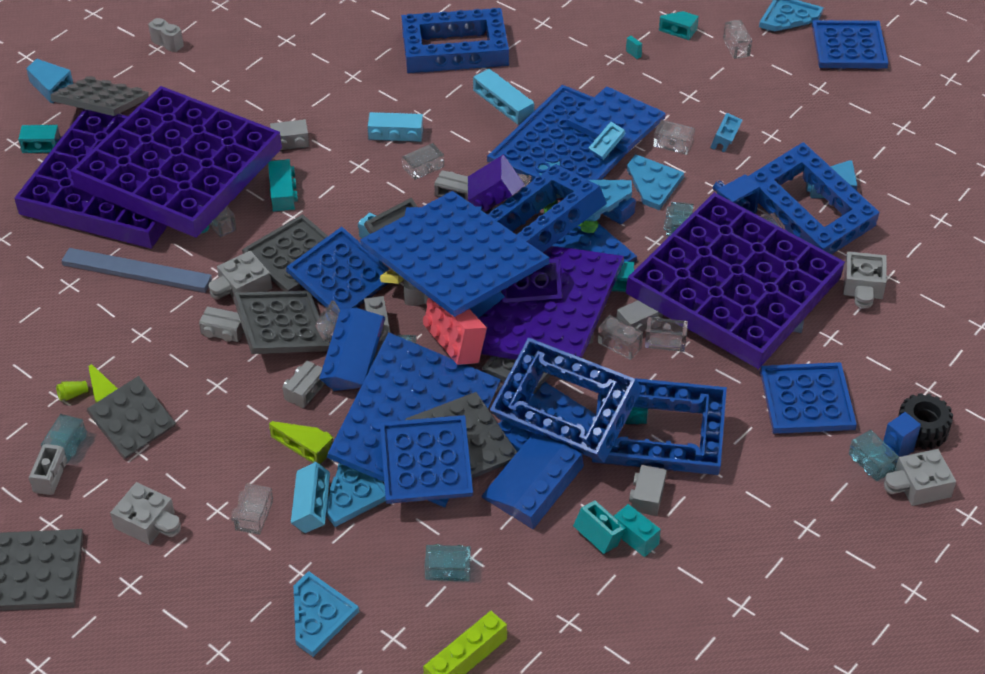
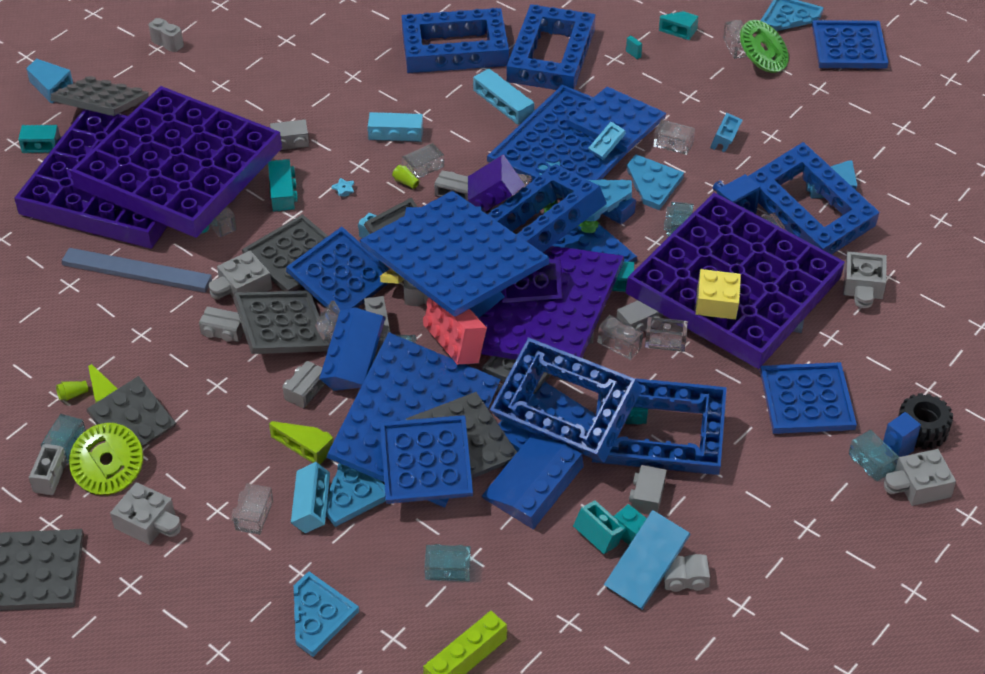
none -> lime piece [69,423,143,495]
none -> medium azure plate [331,178,354,196]
none -> lime cone [392,165,420,189]
none -> blue brick [507,4,595,90]
none -> dark azure tile [604,510,691,610]
none -> light grey brick [663,554,710,592]
none -> light yellow brick [695,269,741,319]
none -> bright green piece [740,20,788,73]

